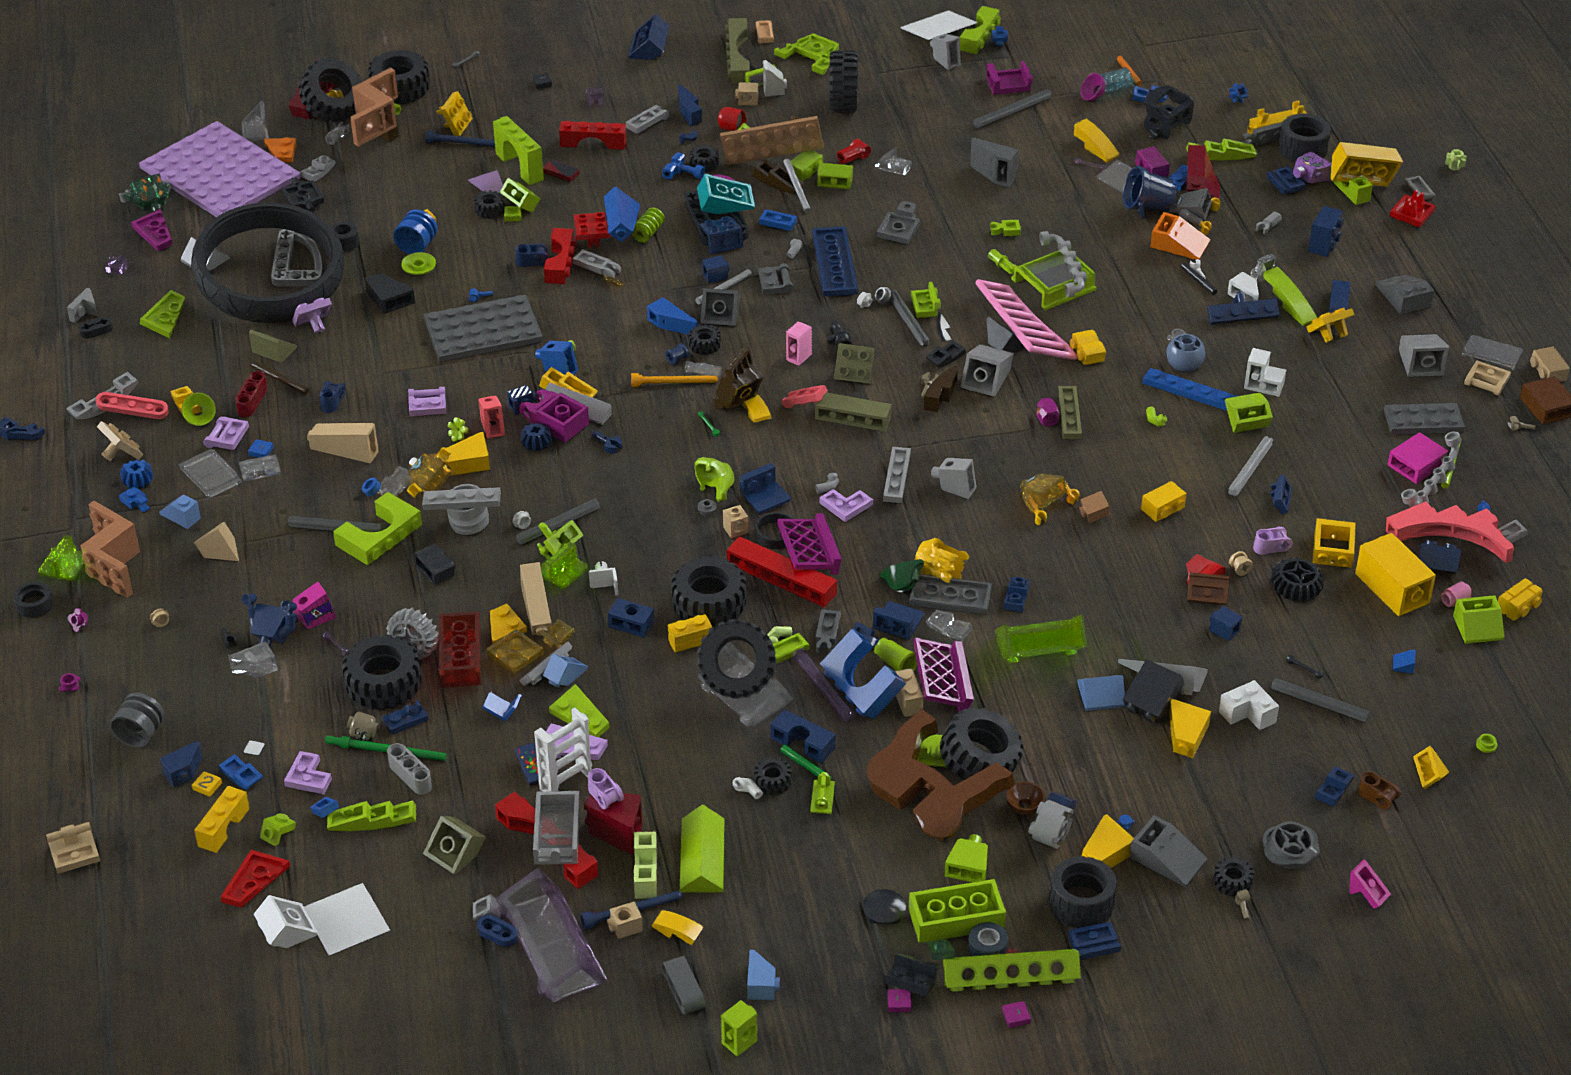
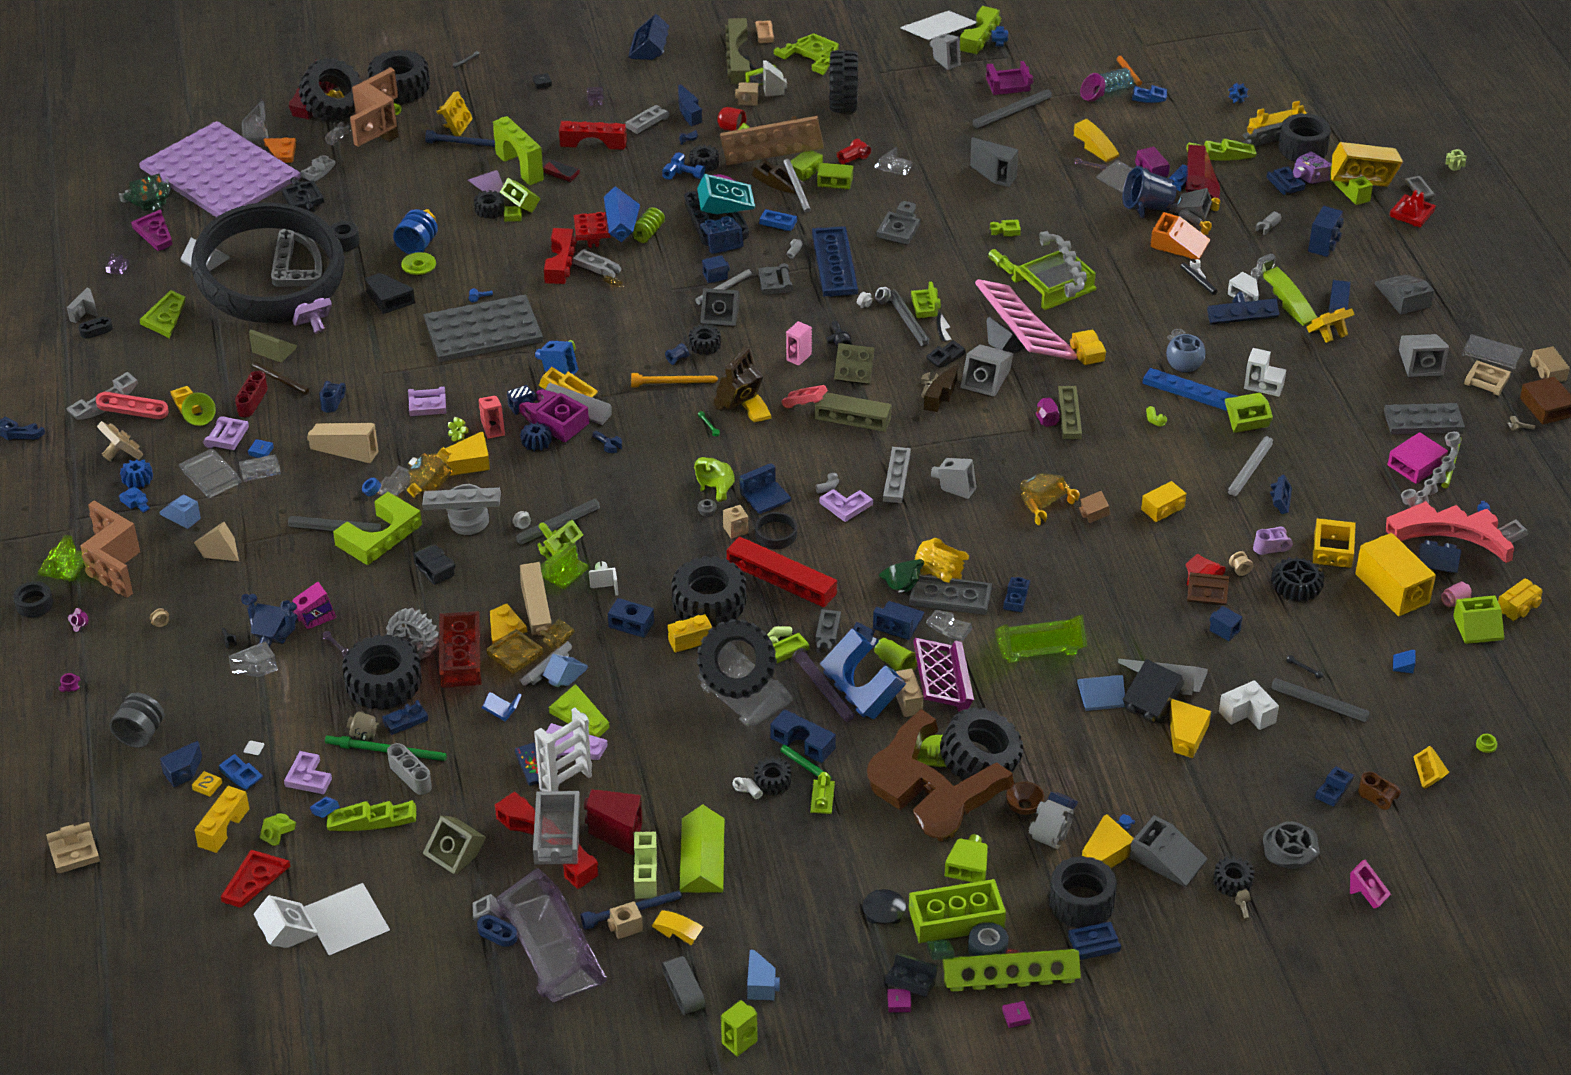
dark blue piece [515,243,548,267] -> none
lavender piece [588,768,624,810] -> none
blue slope [647,297,698,335] -> none
clear pin [685,361,722,378] -> none
magenta fence [777,514,842,575] -> none
black animal [1144,85,1194,139] -> none

